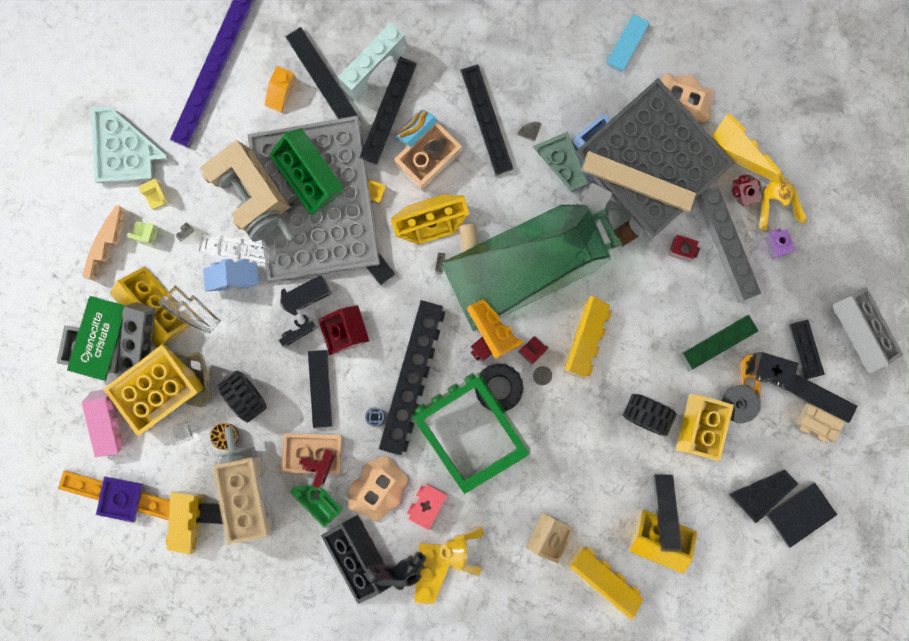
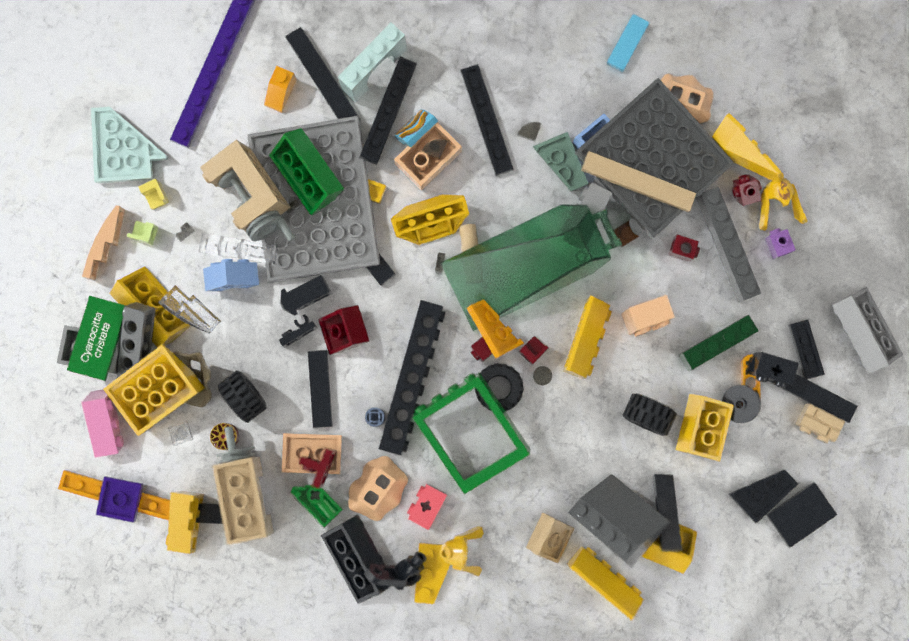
none -> dark grey slope [568,474,670,568]
none -> light nougat brick [621,295,675,337]

